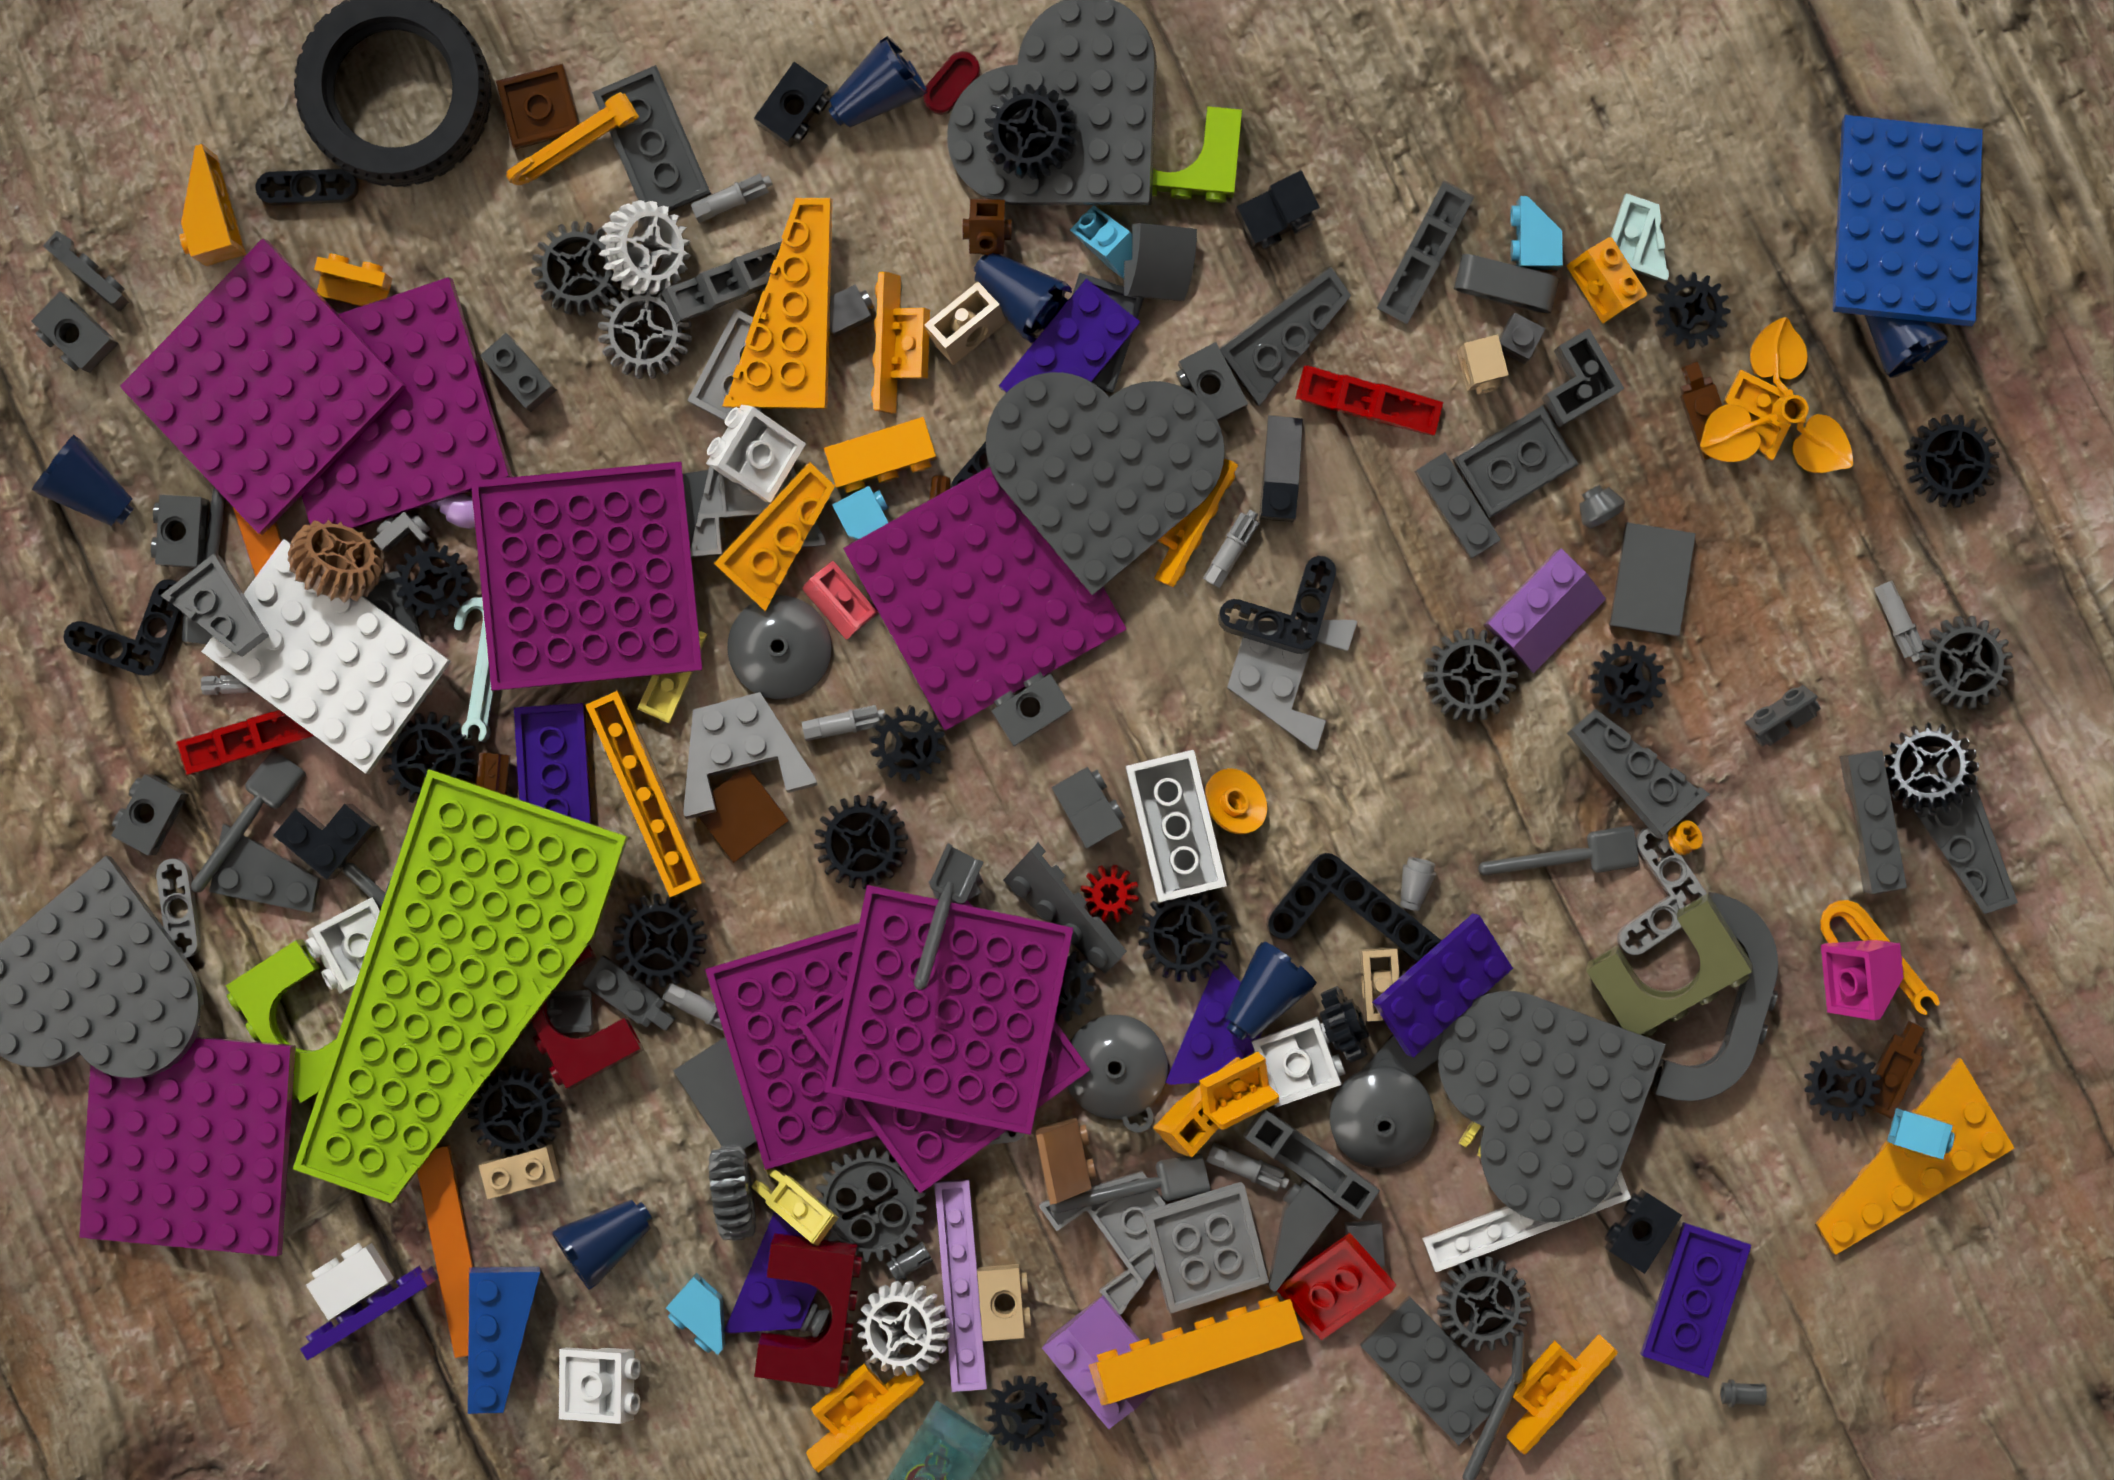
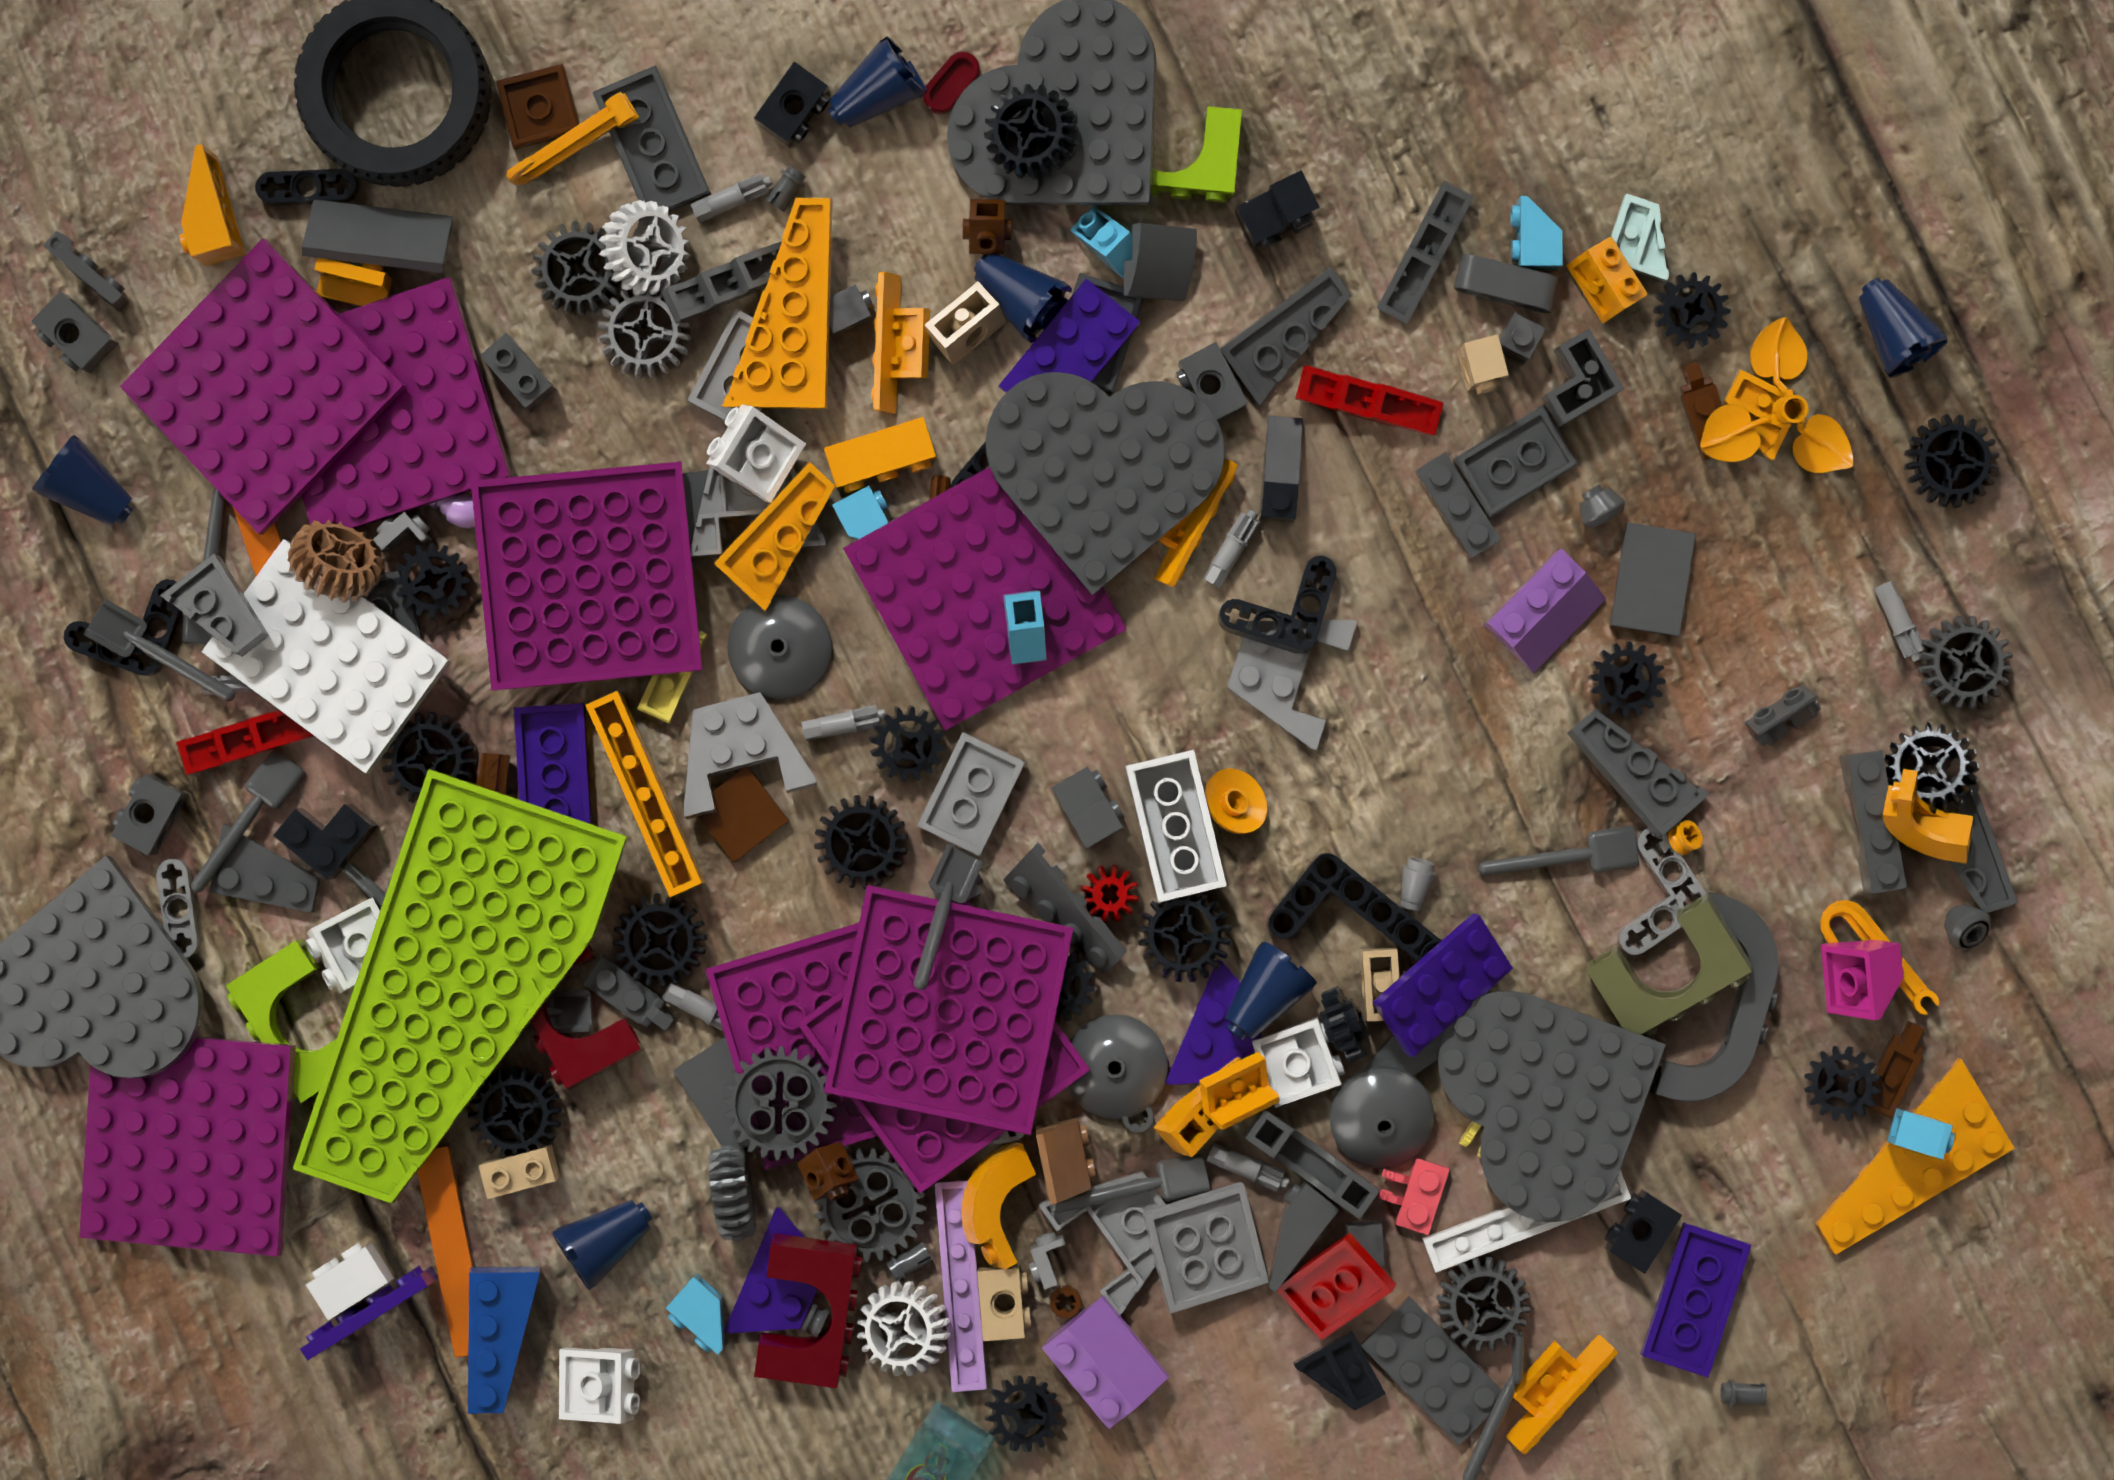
dark grey brick [151,495,209,568] -> none
light aqua piece [454,597,494,743] -> none
light yellow hinge [751,1167,839,1246] -> none
coral slope [802,561,879,639] -> none
light orange bracket [806,1363,924,1473] -> none
dark grey brick [992,672,1073,746] -> none
light orange brick [1088,1295,1303,1405] -> none
dark grey gear [1423,628,1518,722] -> none
blue plate [1833,115,1983,327] -> none
none -> dark grey piece [84,599,235,701]
none -> dark grey tile [302,199,453,273]
none -> dark grey gear [722,1045,837,1160]
none -> dark grey pin [765,165,806,212]
none -> reddish brown brick [797,1141,859,1201]
none -> light grey plate [917,732,1025,856]
none -> light orange arch [961,1142,1036,1269]
none -> medium azure slope [1003,590,1047,664]
none -> light grey bracket [1029,1232,1066,1289]
none -> reddish brown bush [1050,1285,1081,1318]
none -> black wing [1293,1331,1386,1410]
none -> coral hinge [1376,1157,1450,1235]
none -> light orange arch [1883,769,1973,864]
none -> dark grey cone [1944,905,1991,950]

